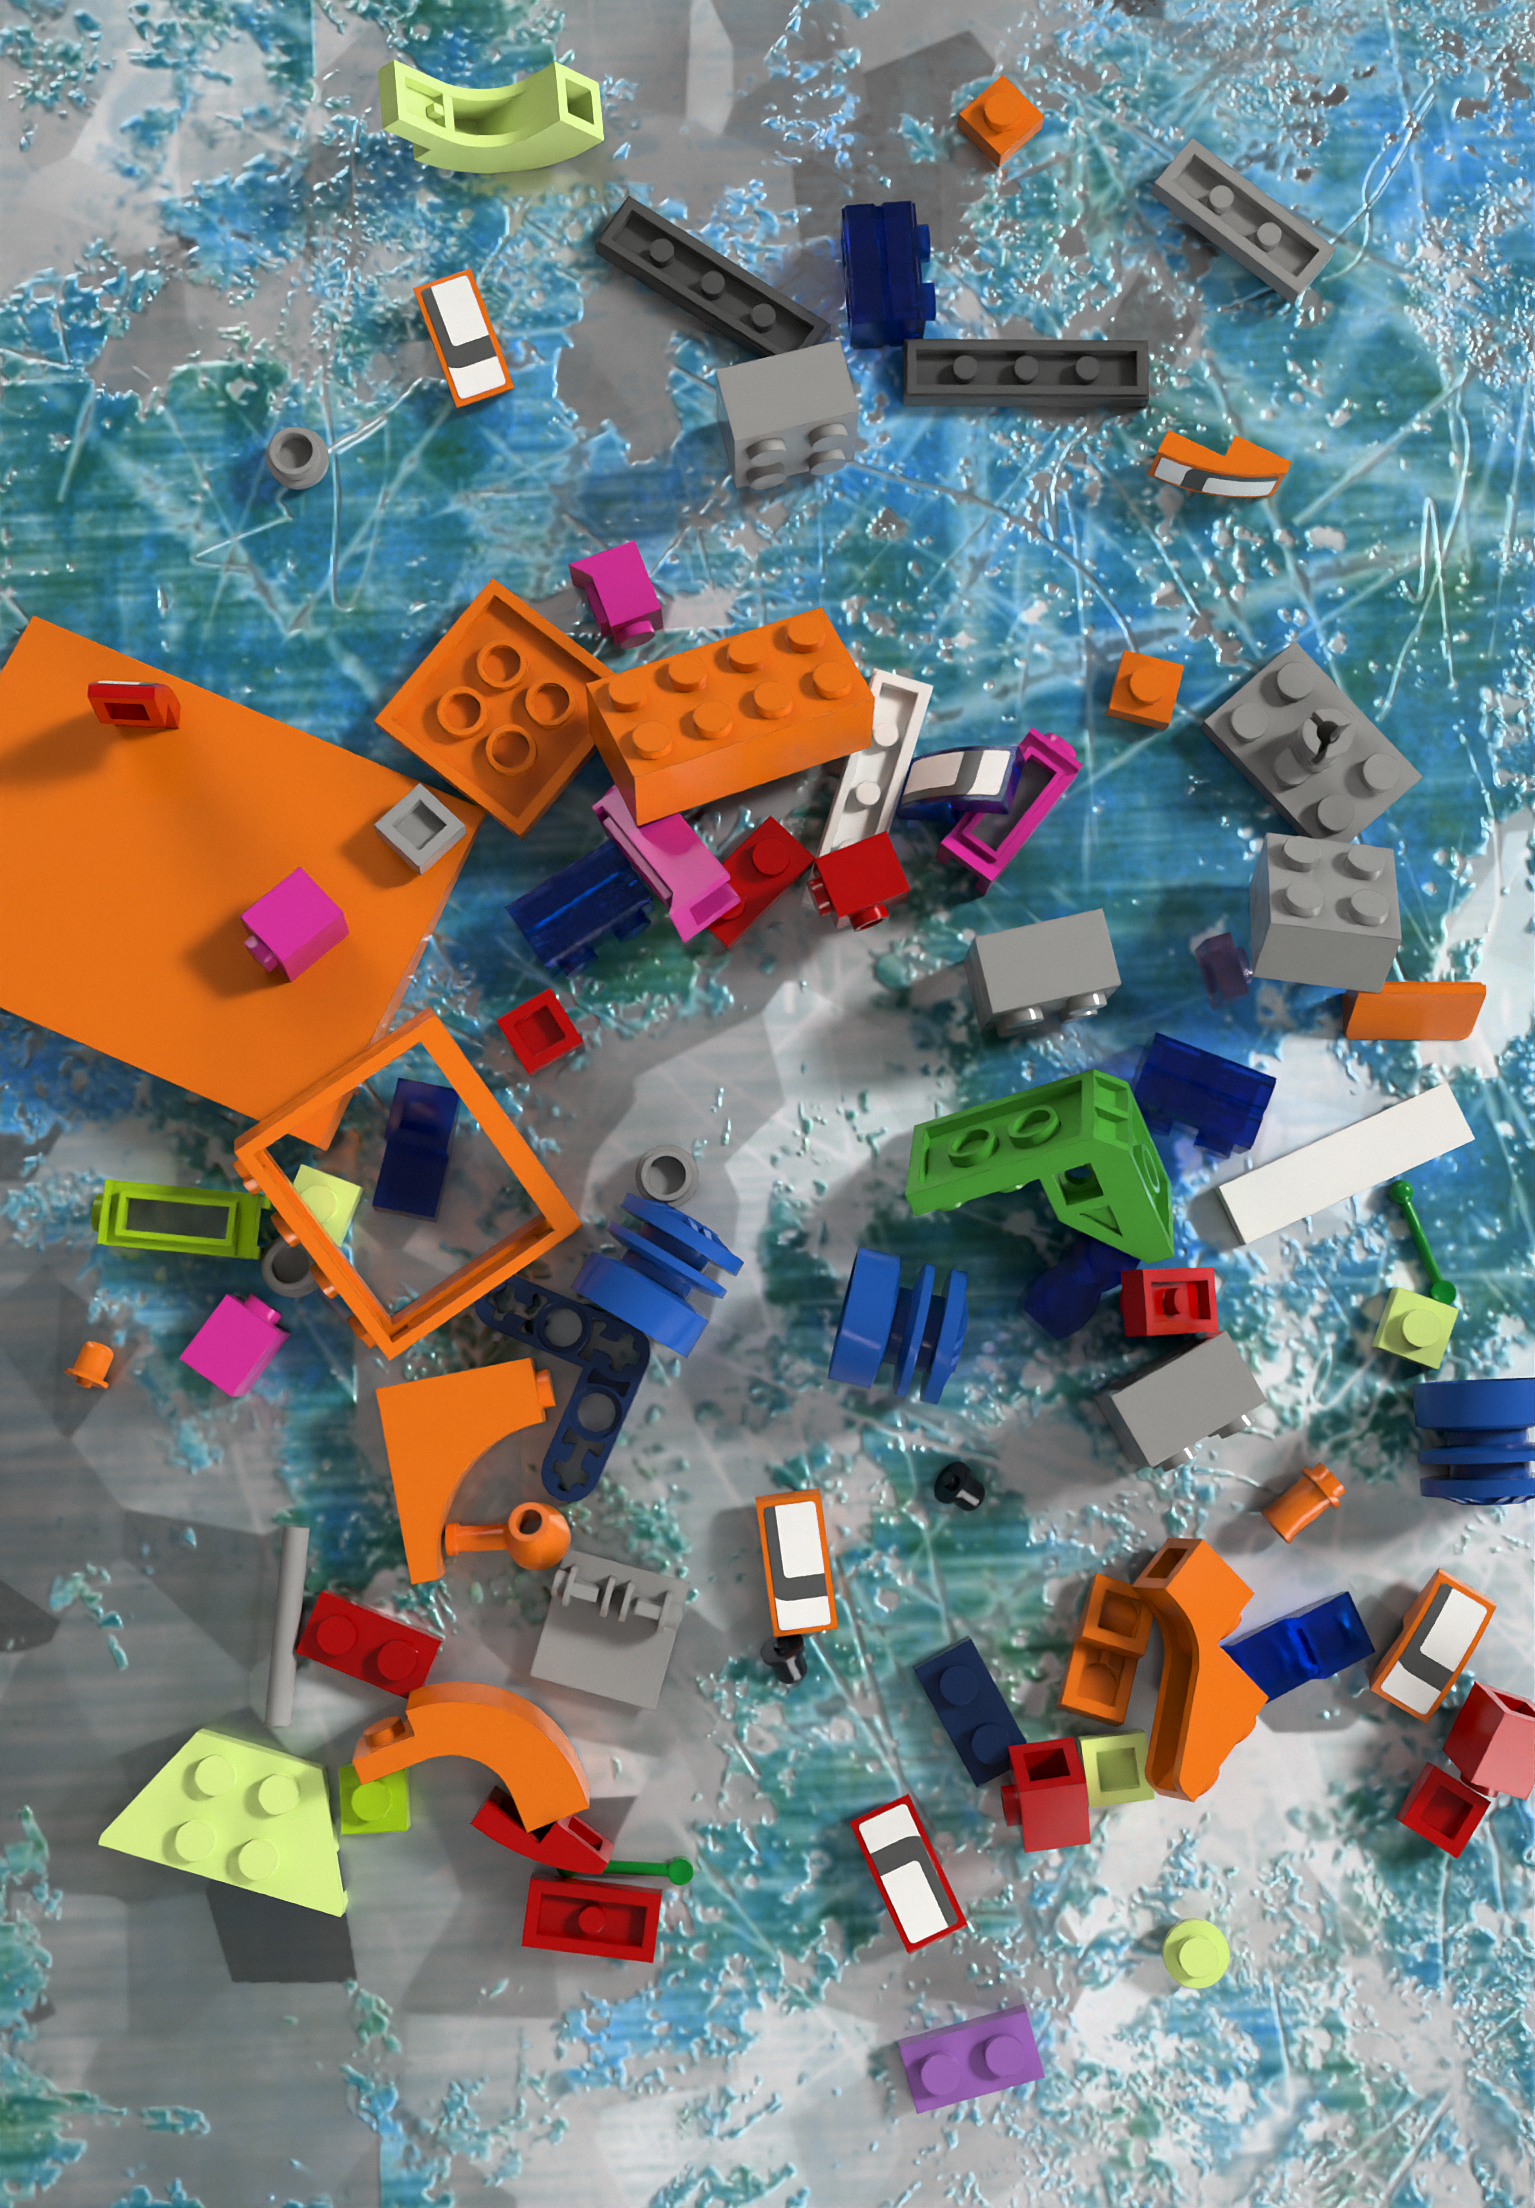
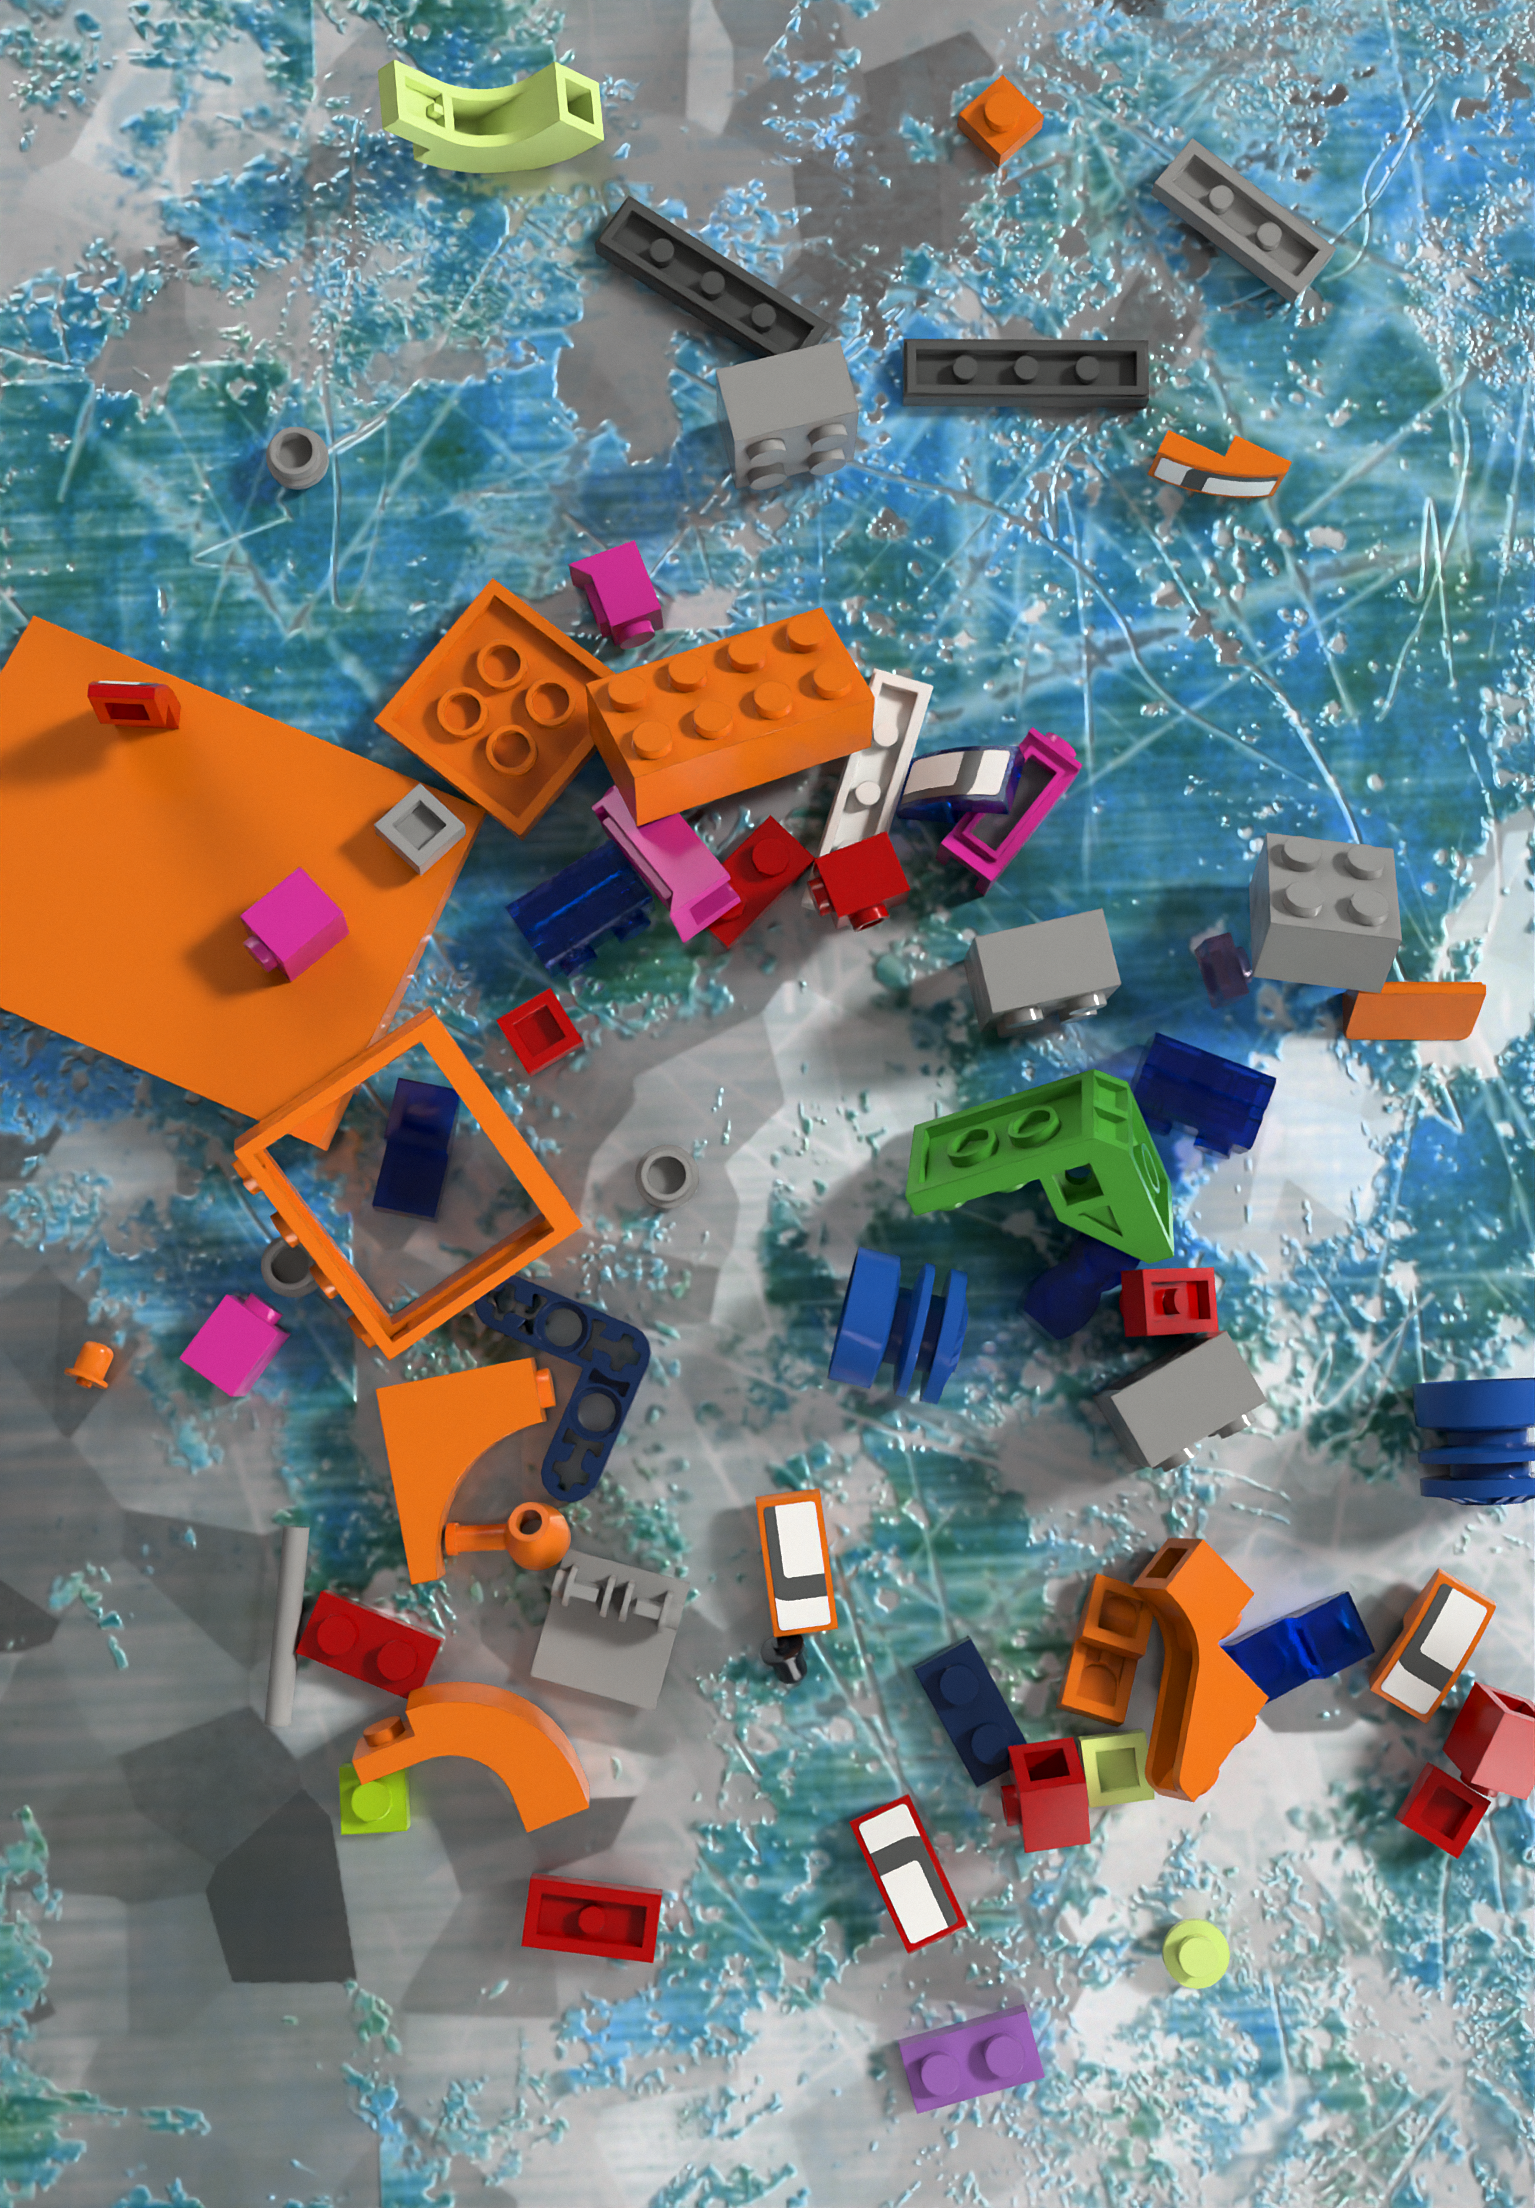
lime window [91,1179,272,1261] -> none
yellowish green wing [98,1728,348,1917] -> none
yellowish green plate [293,1164,364,1248] -> none
slope [413,268,514,409] -> none
red slope [470,1785,615,1875] -> none
green hinge [556,1856,693,1886] -> none
blue wheel [570,1192,744,1358] -> none
clear blue brick [840,201,936,350] -> none
black piece [934,1461,985,1511] -> none
orange plate [1106,650,1184,730] -> none
light grey plate [1200,641,1423,843] -> none
white tile [1214,1082,1475,1246] -> none
orange pin [1260,1462,1346,1544] -> none
yellowish green plate [1371,1287,1459,1370] -> none
green hinge [1388,1179,1456,1305] -> none

